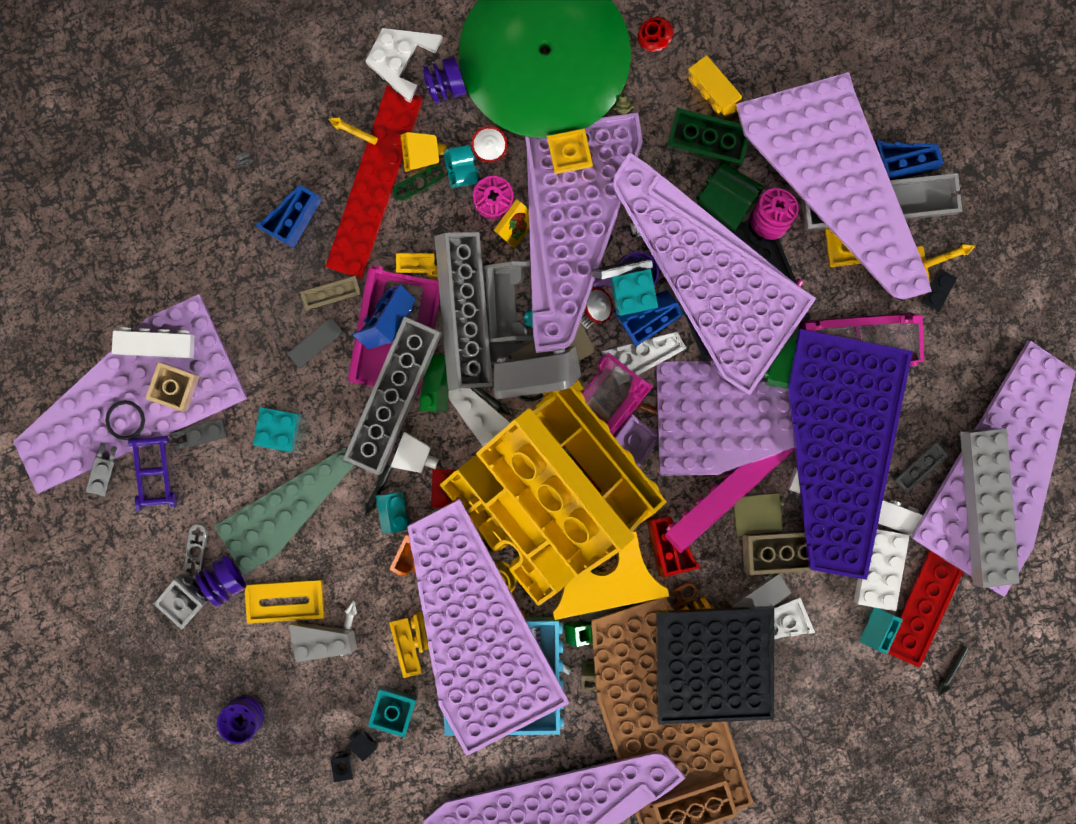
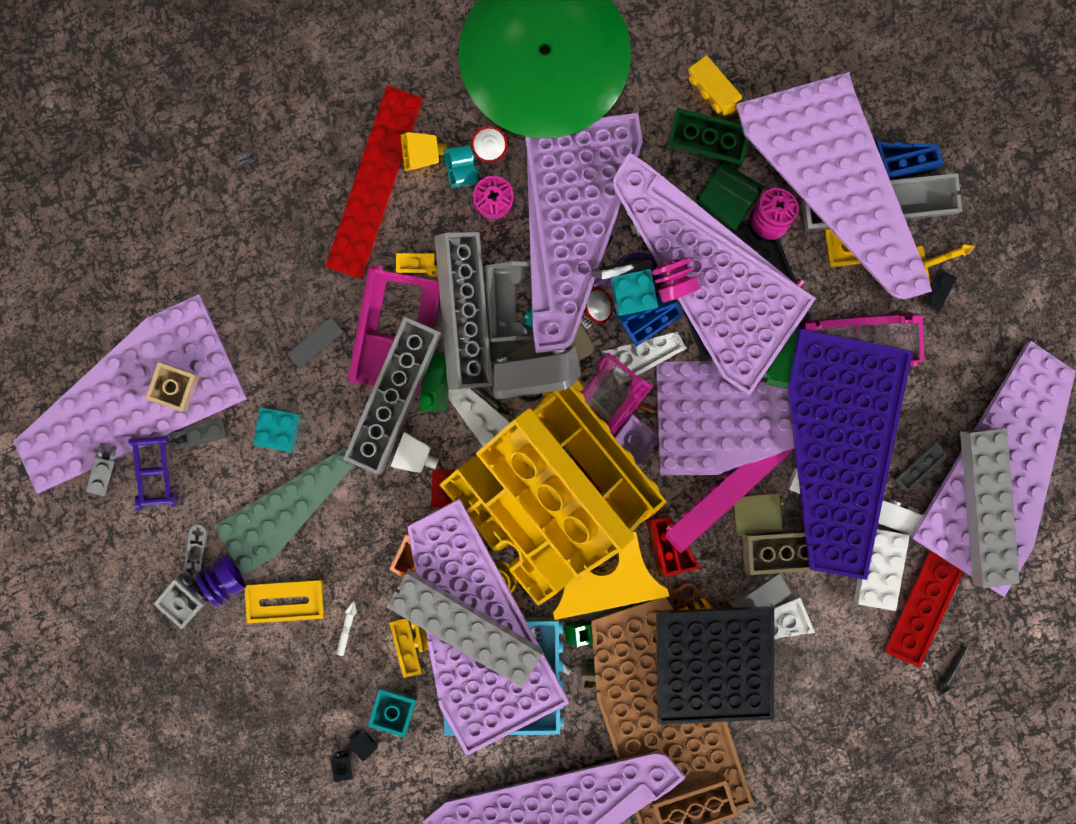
black piece [105,400,145,440] -> none
white brick [112,327,195,358] -> none
dark purple wheel [217,696,264,744] -> none
blue wedge [255,185,322,248] -> none
light grey wedge [289,621,357,662] -> none
dark tan plate [300,276,362,311] -> none
yellow piece [328,117,378,145] -> none
blue wedge [352,284,416,349] -> none
pearl dark grey piece [364,464,393,517] -> none
white wing [366,28,443,103] -> none
teal brick [376,492,409,534] -> none
dark green beam [393,164,444,201] -> none
dark purple wheel [423,55,467,104] -> none
yellow tile [494,199,530,249] -> none
yellow plate [547,129,593,174] -> none
olive plant [613,94,635,115] -> none
red piece [637,16,674,52] -> none
teal brick [859,607,903,654] -> none
none -> light grey piece [386,568,542,688]
none -> dark pink wheel [651,257,701,302]

